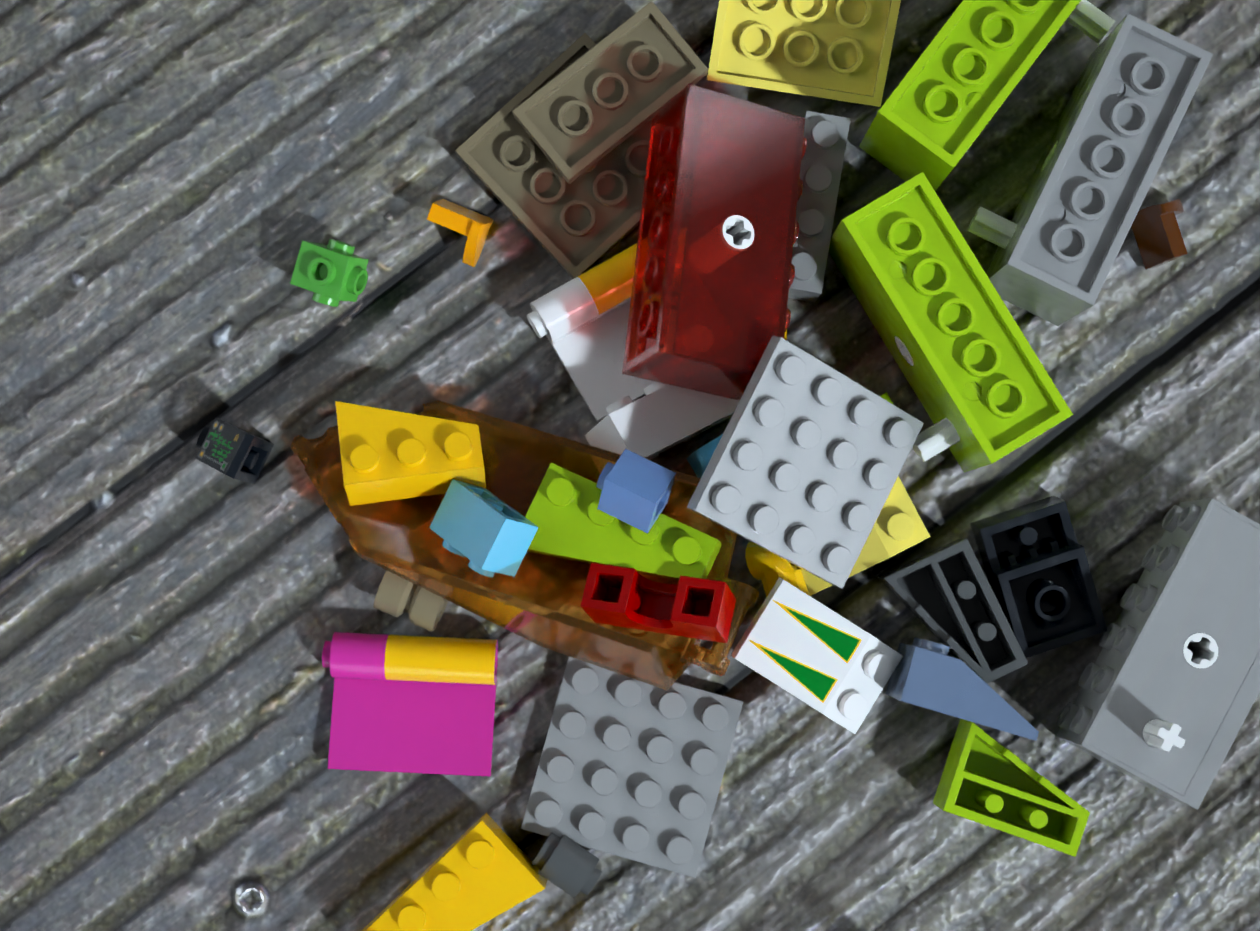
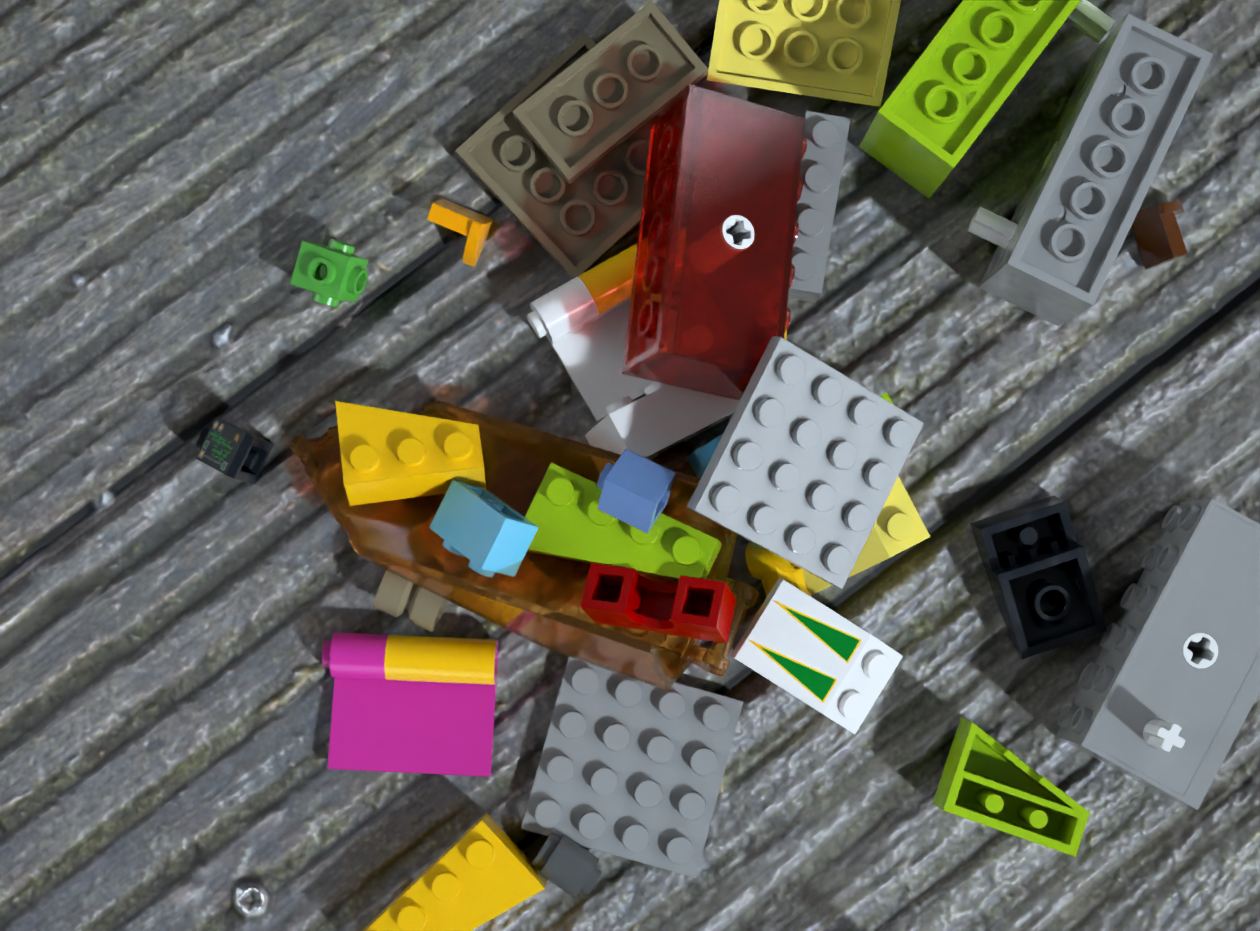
lime piece [829,172,1073,472] -> none
dark grey wedge [878,539,1028,684] -> none
sand blue slope [885,637,1039,741] -> none

